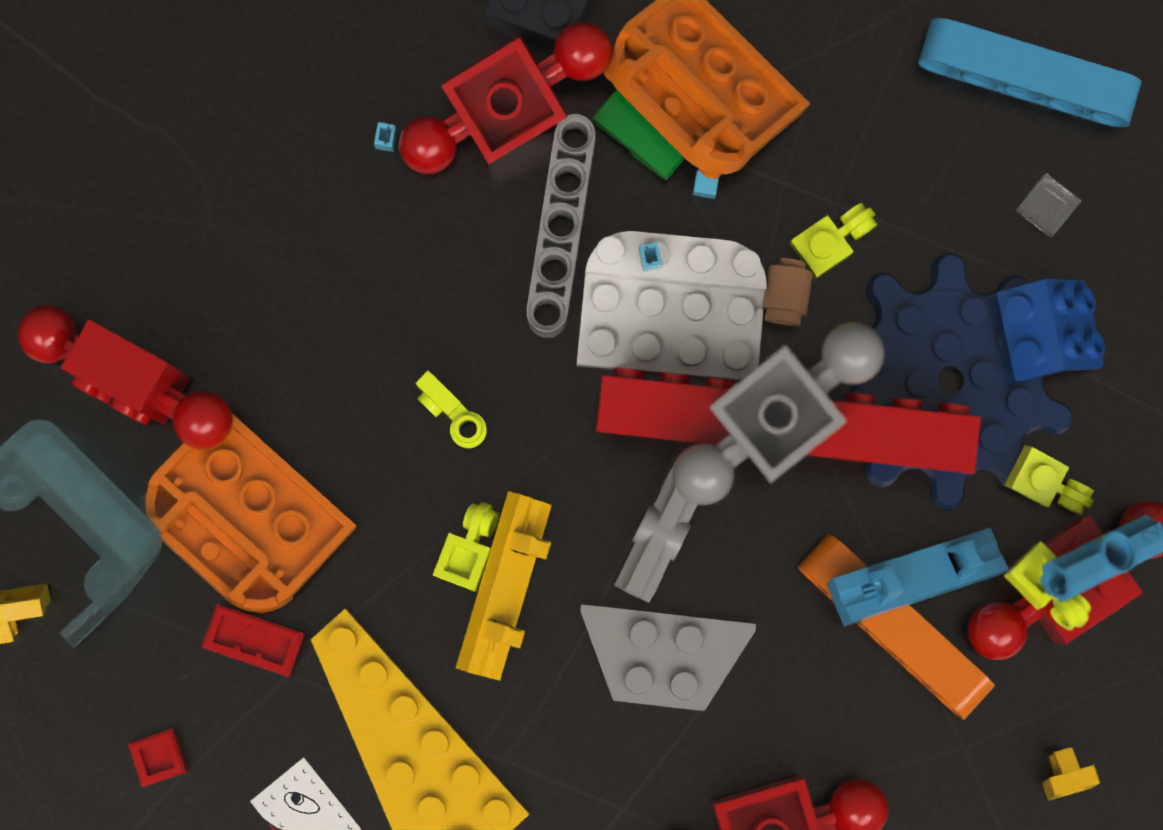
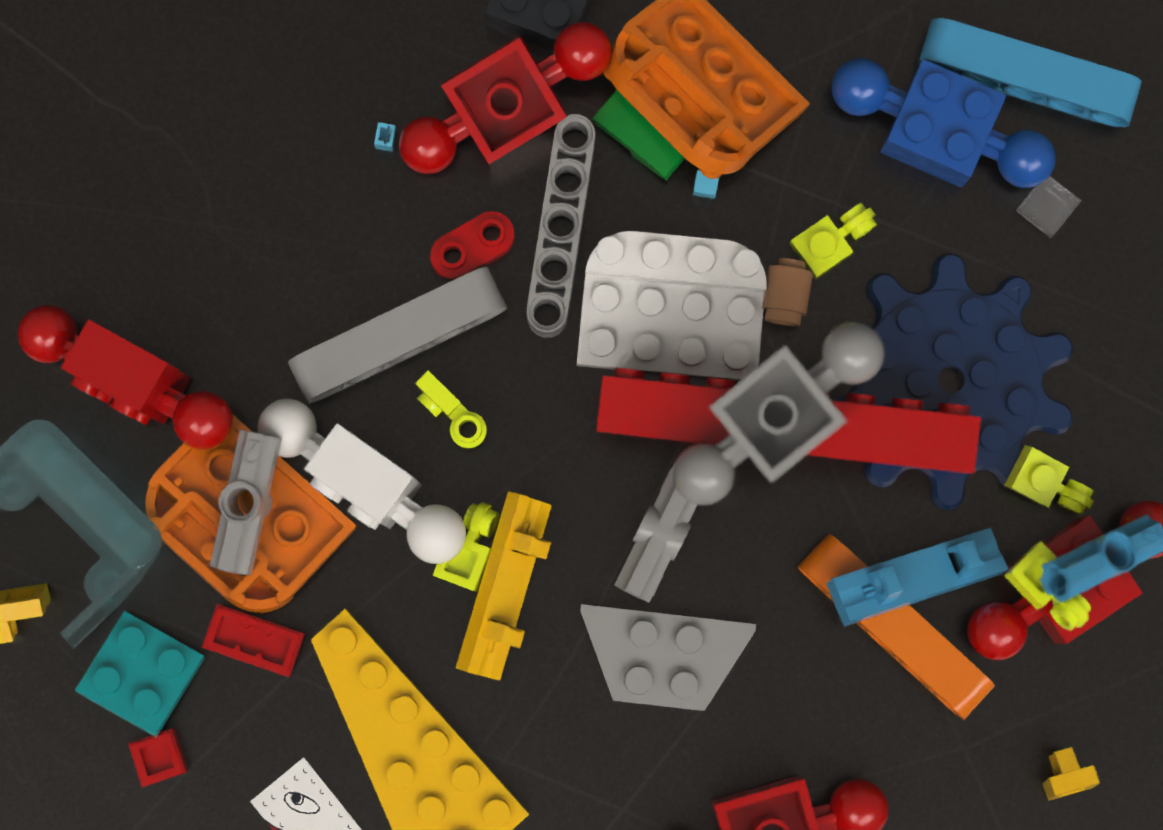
medium azure piece [638,242,662,272] -> none
blue bracket [997,279,1105,381] -> none
none -> teal plate [75,611,205,738]
none -> light grey piece [210,429,282,575]
none -> white brick [258,399,466,564]
none -> light grey beam [288,267,508,404]
none -> red plate [430,211,515,281]
none -> blue brick [831,58,1056,188]

